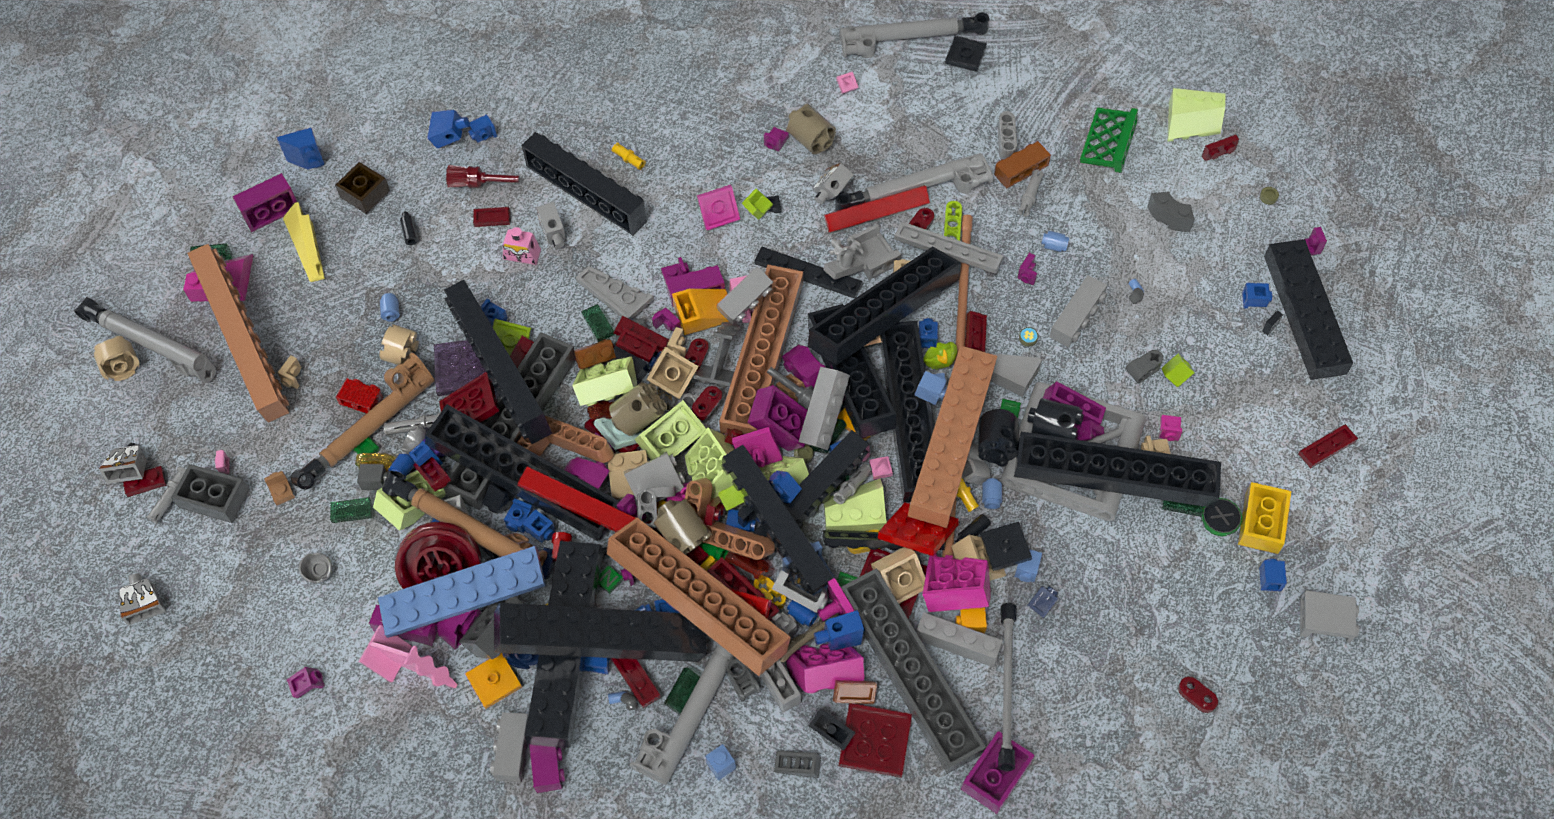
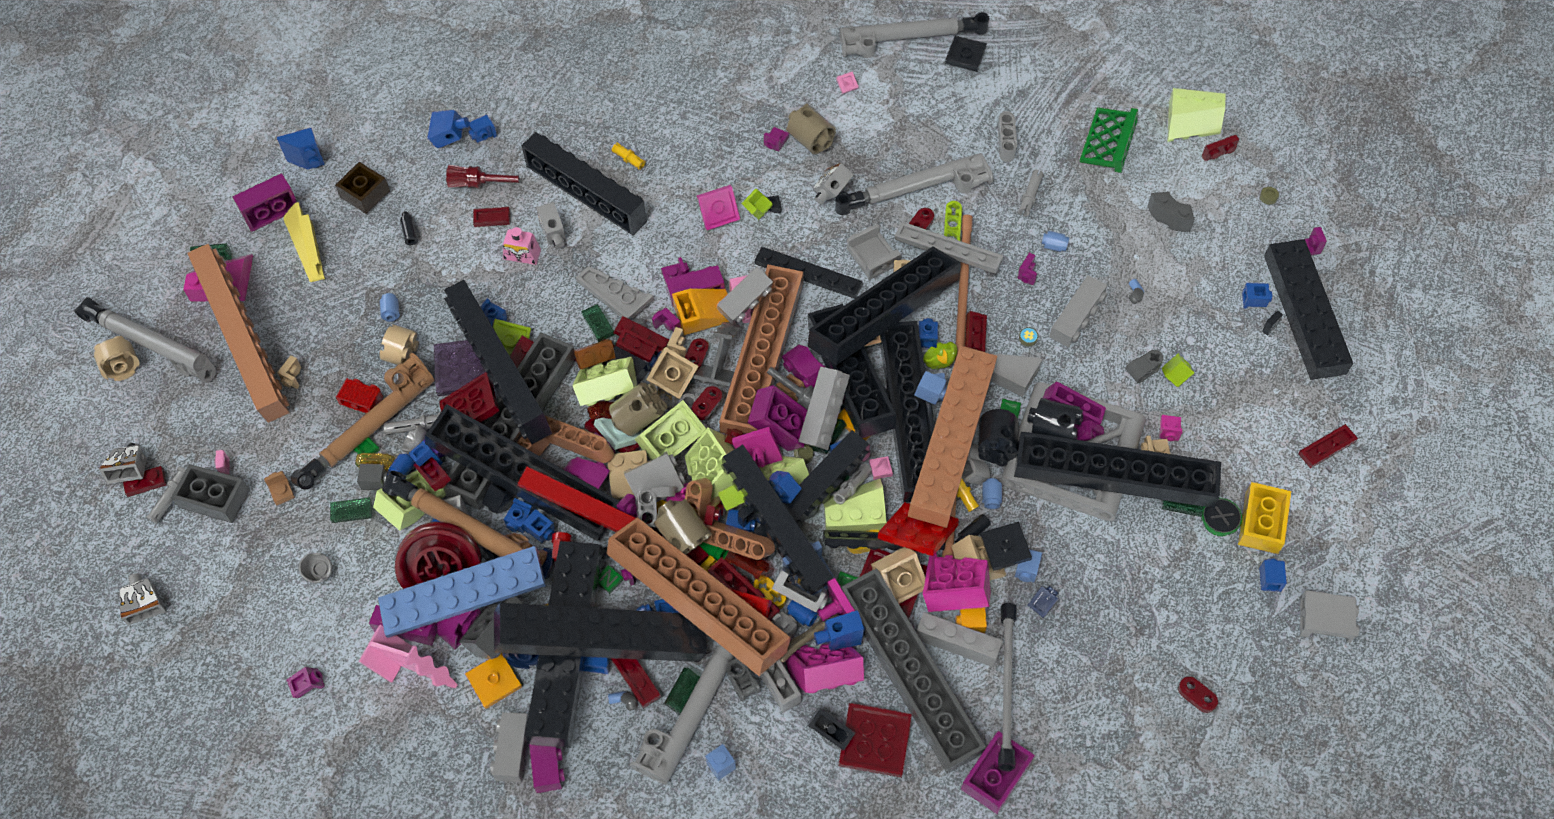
dark grey slope [774,751,821,778] -> none
light grey piece [823,236,864,280] -> none
red tile [824,185,930,232] -> none
tile [833,680,877,704] -> none
dark orange brick [994,141,1051,189] -> none

